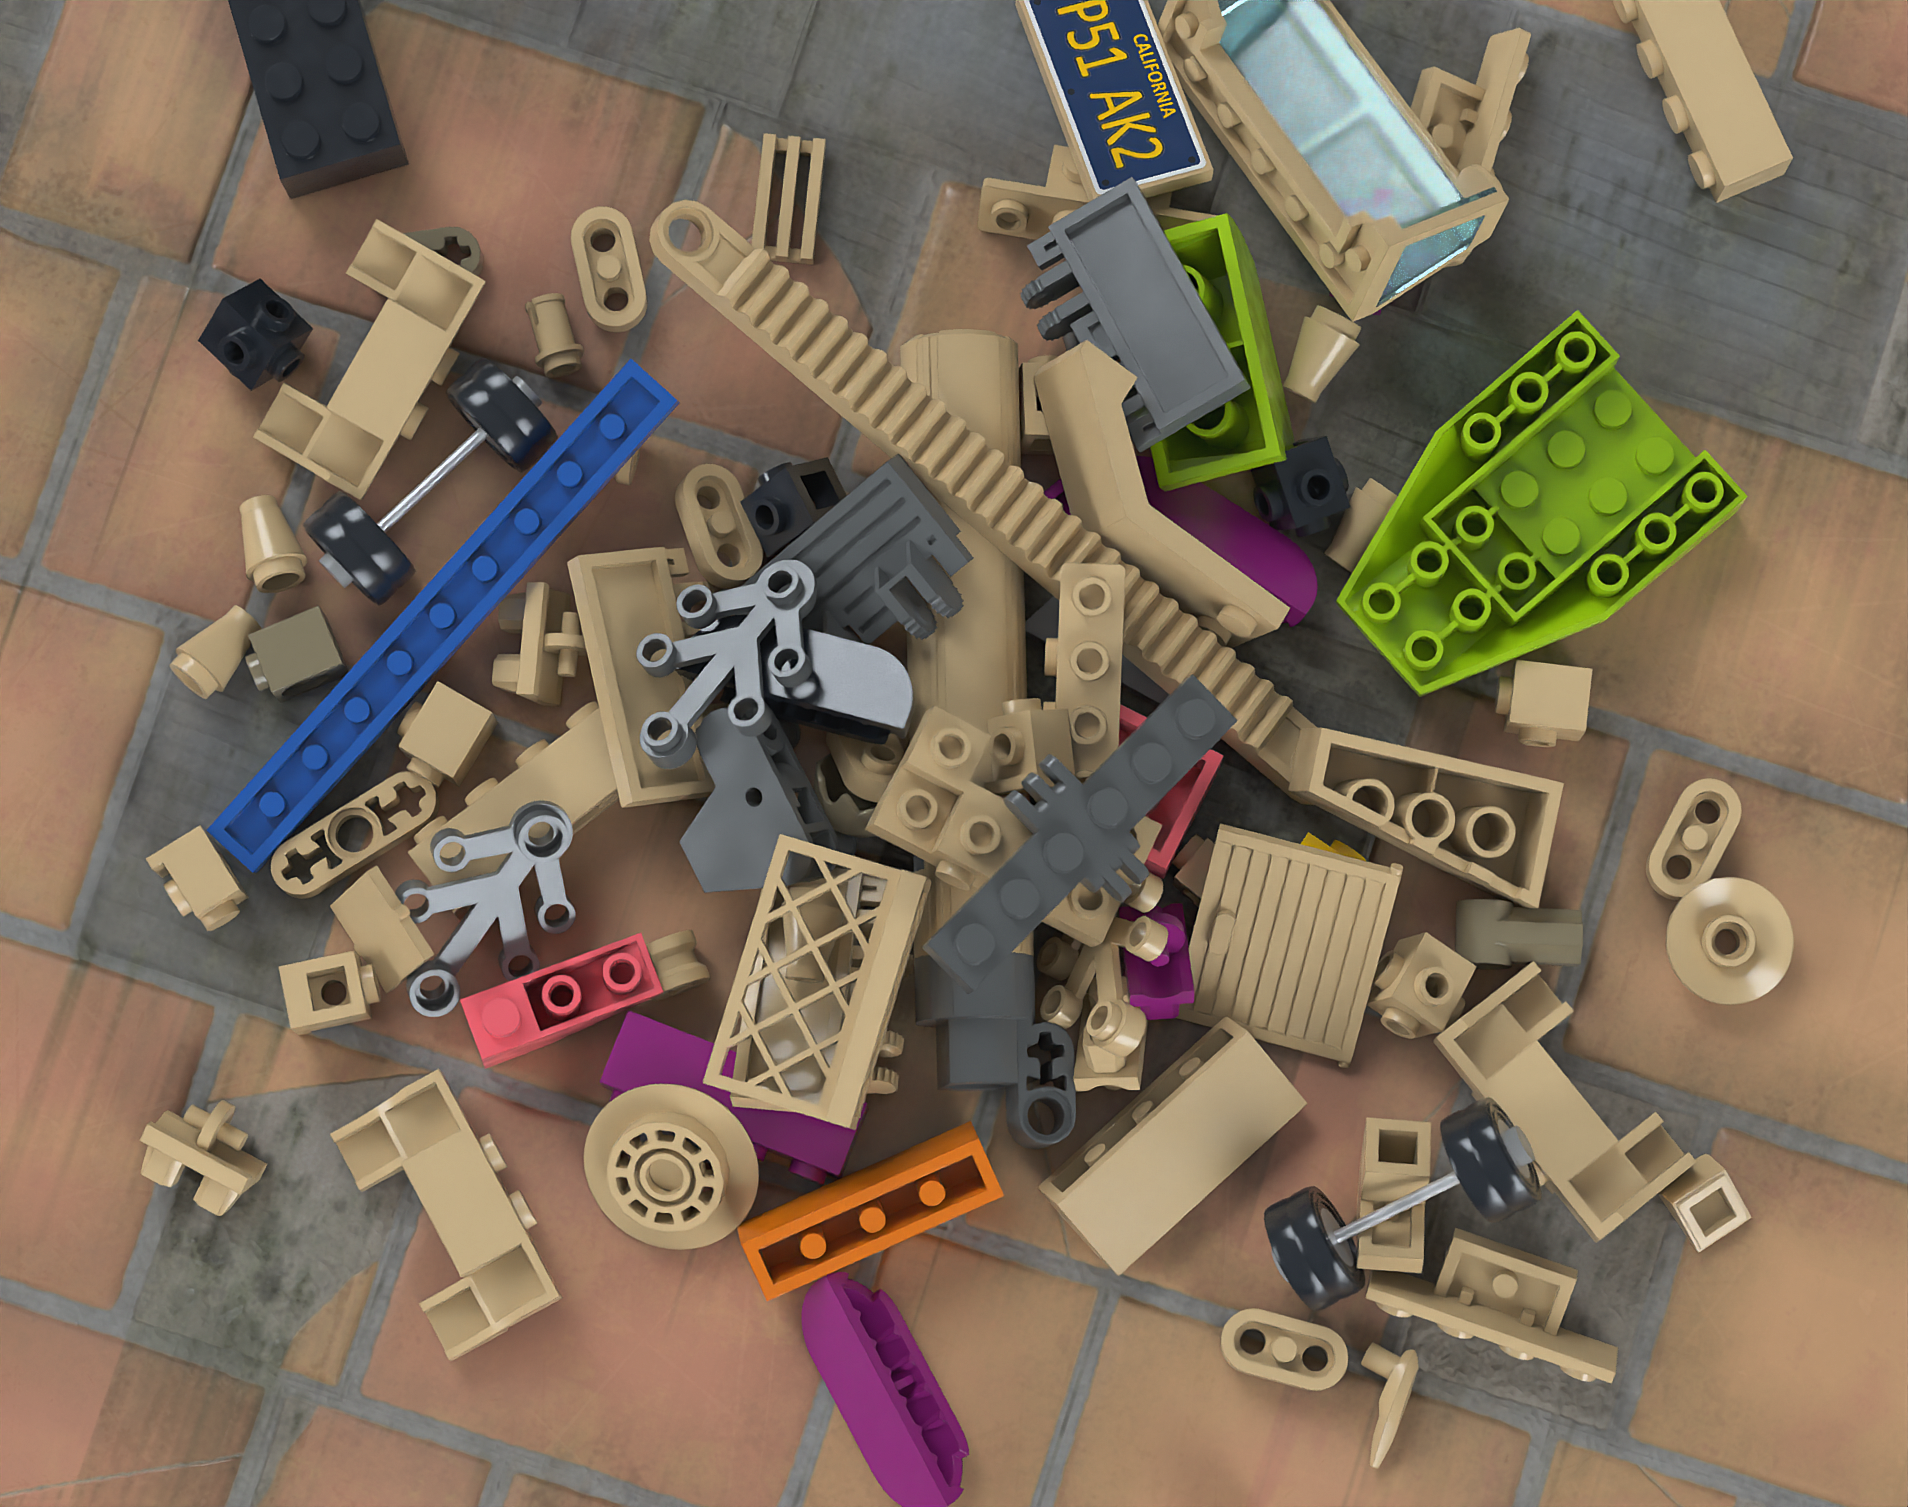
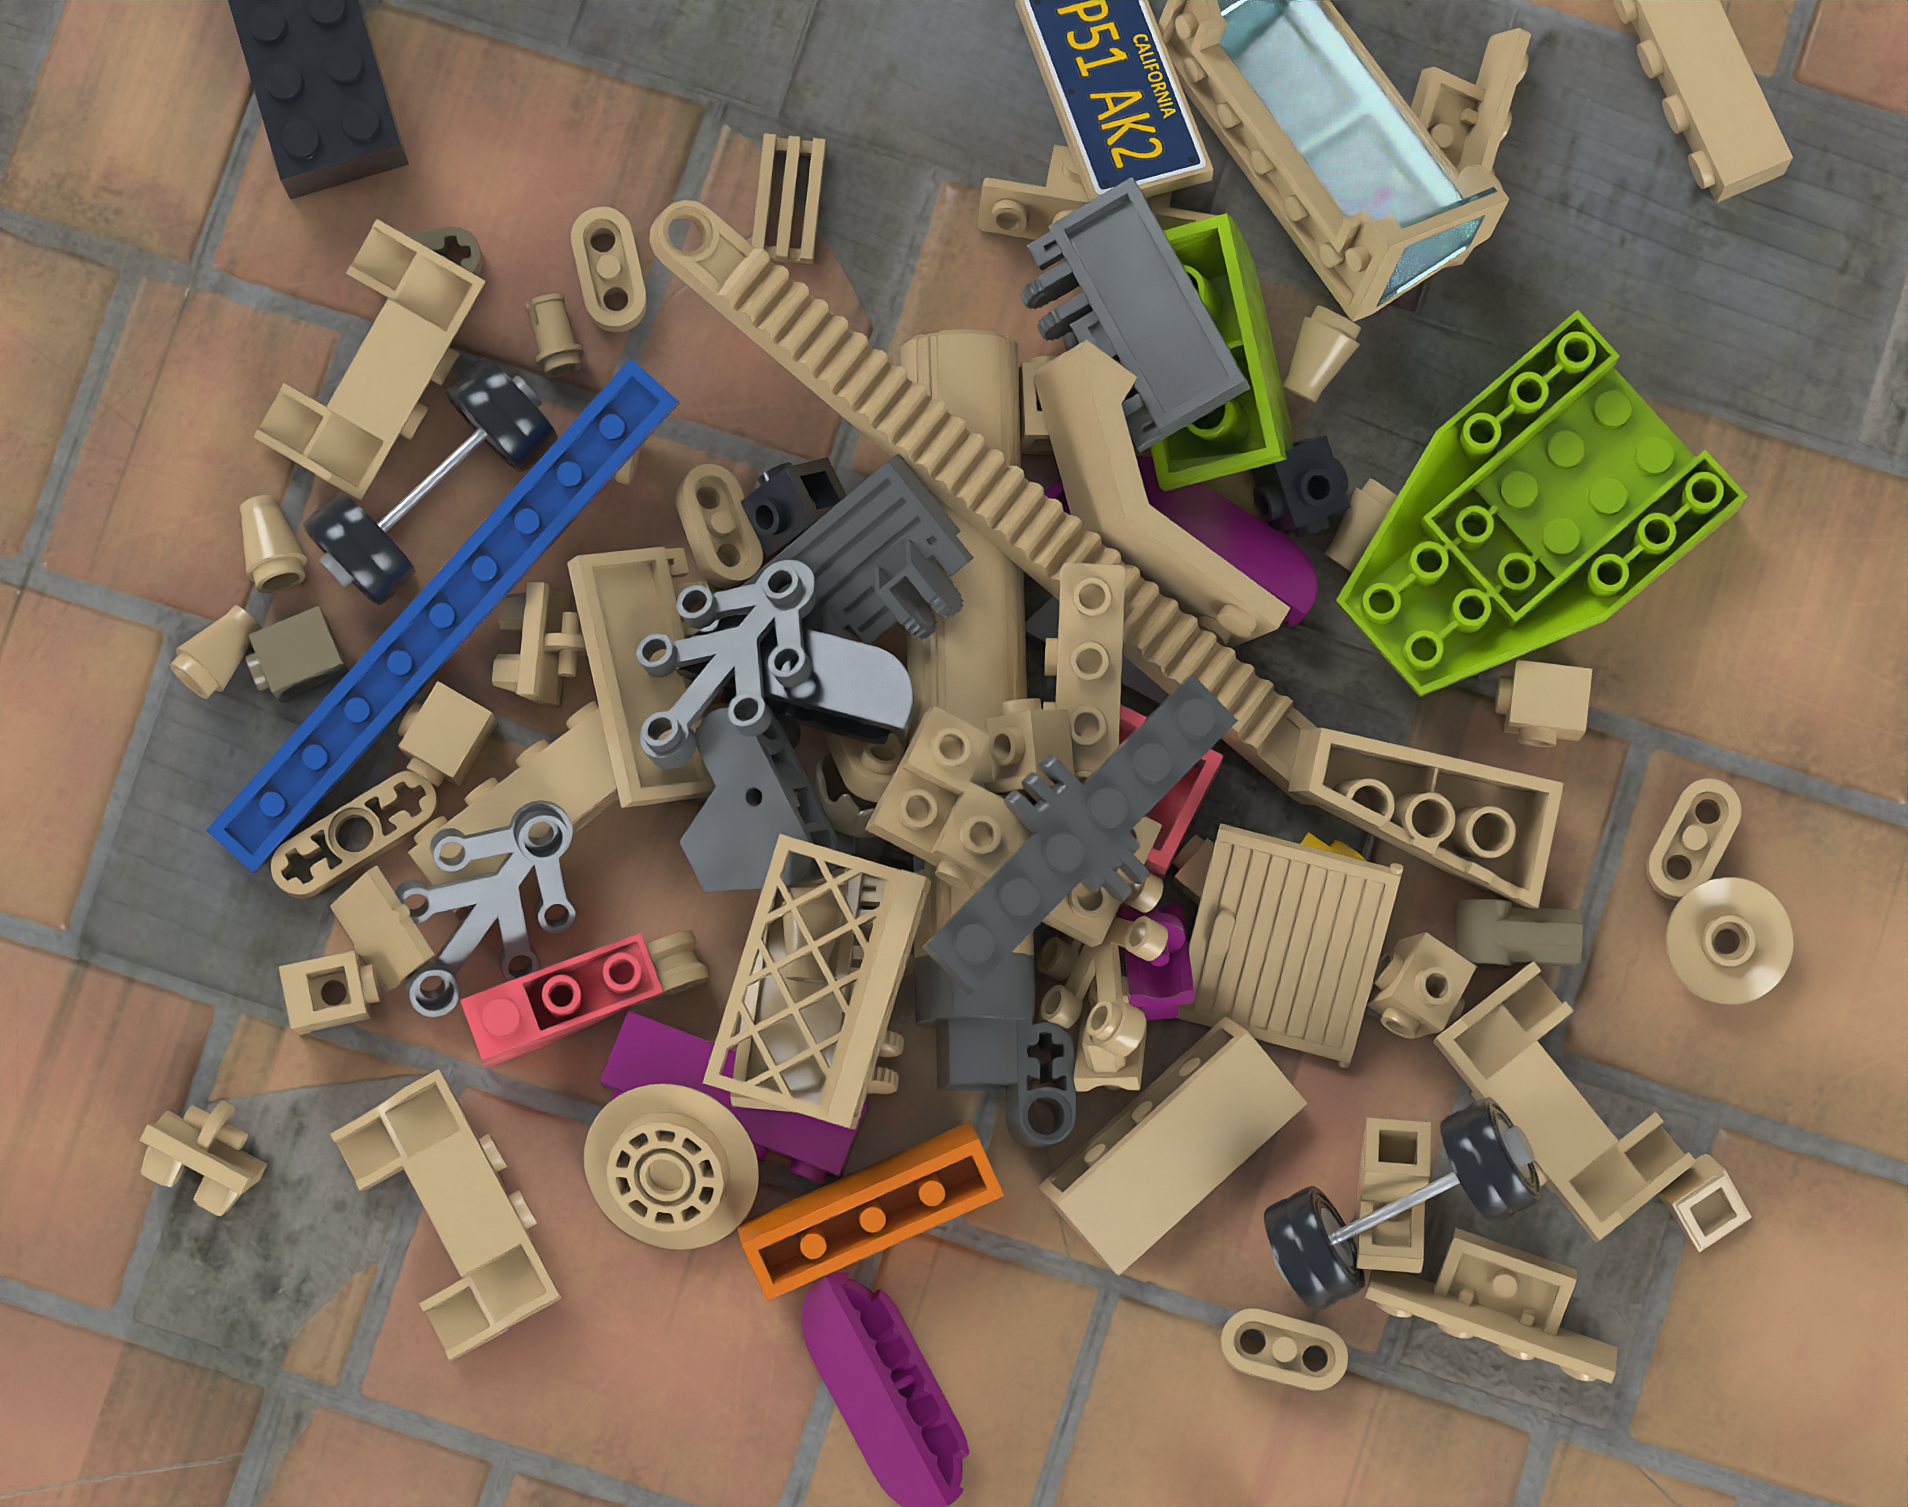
tan brick [146,825,249,931] -> none
black brick [198,278,313,391] -> none
tan bar [1361,1342,1418,1469] -> none

